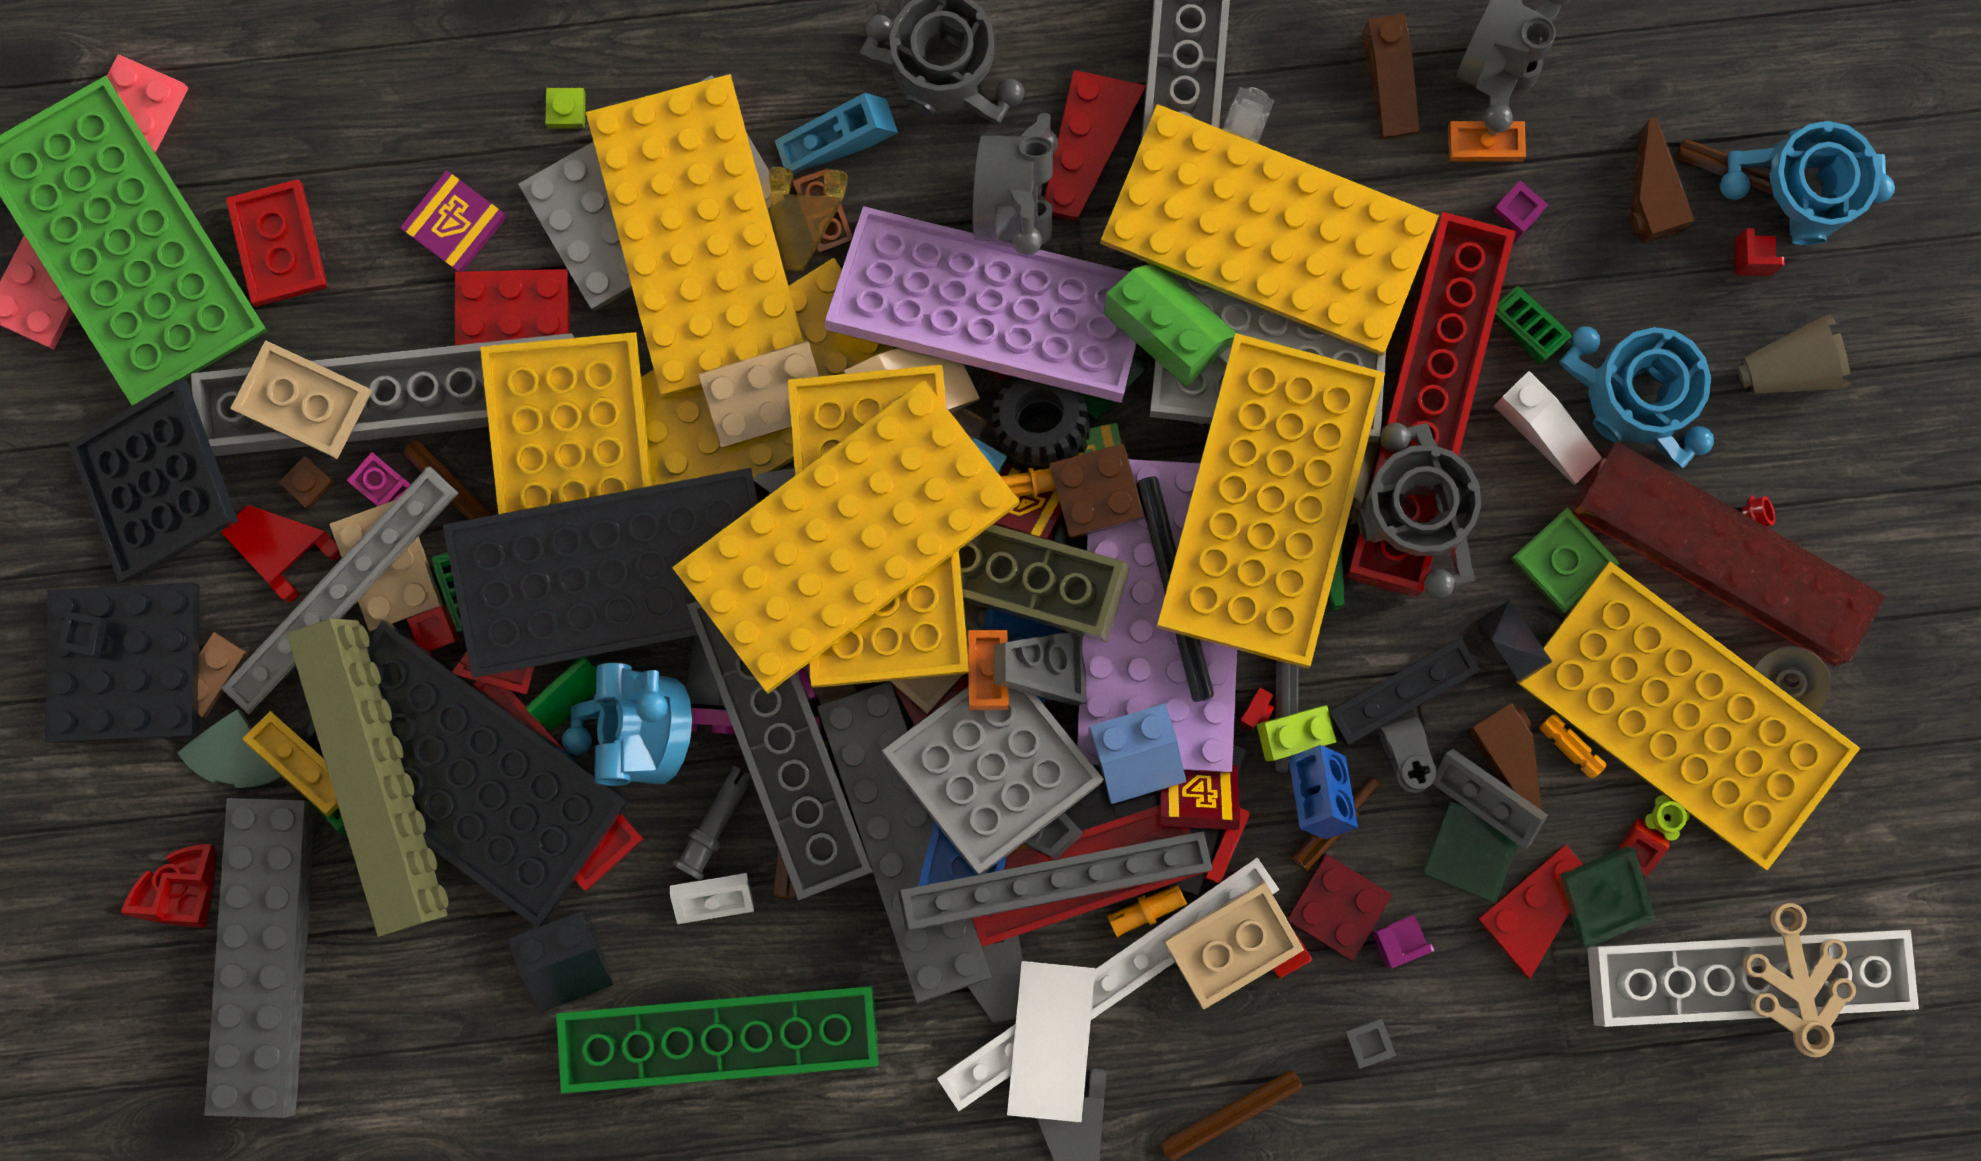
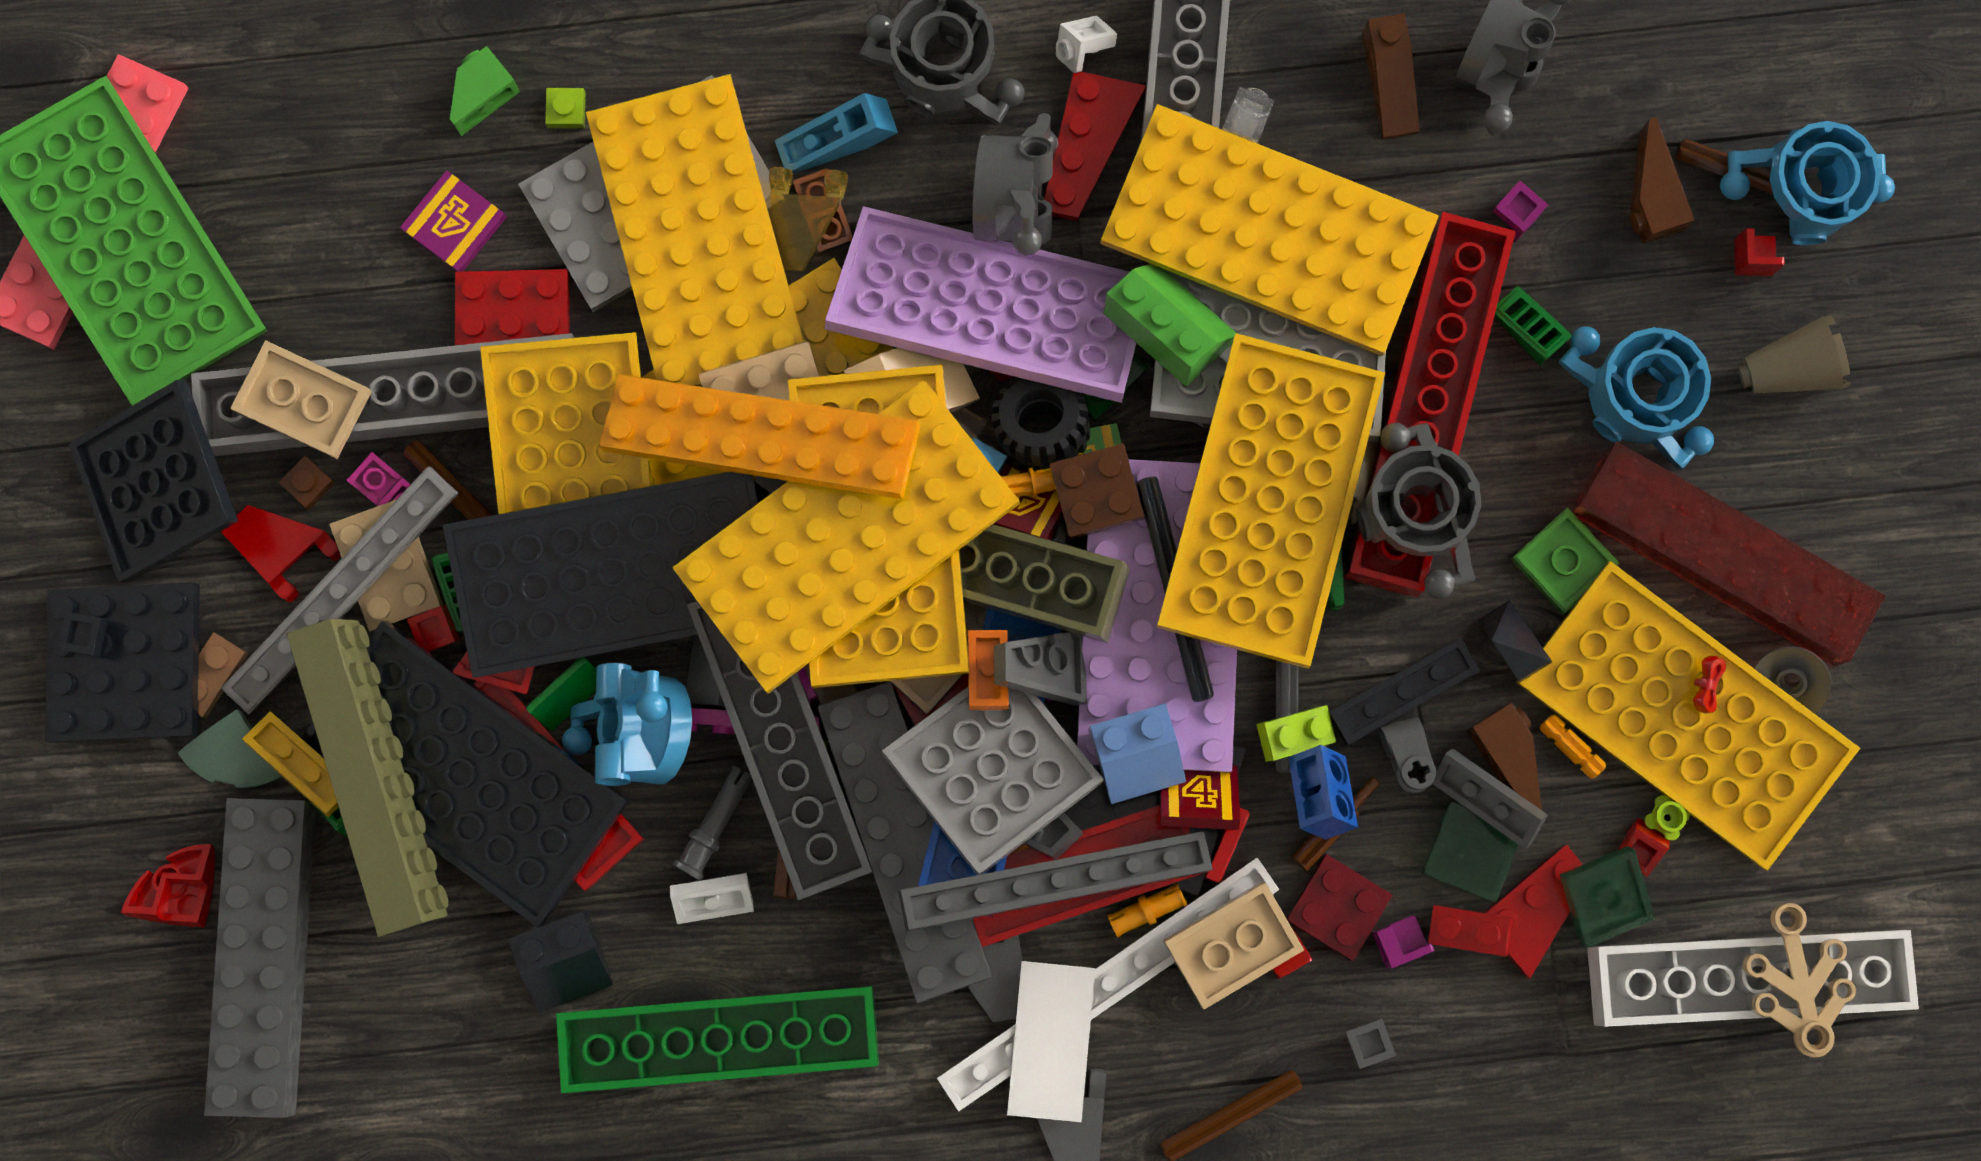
red plate [226,179,328,307] -> none
red plate [1237,687,1274,731] -> none
orange plate [1448,121,1526,162] -> none
white slope [1494,371,1602,485] -> none
red plate [1742,496,1775,532] -> none
none -> bright green slope [450,46,520,136]
none -> light orange plate [599,374,920,499]
none -> white bracket [1056,16,1117,73]
none -> red plate [1428,905,1513,957]
none -> red piece [1693,655,1726,714]

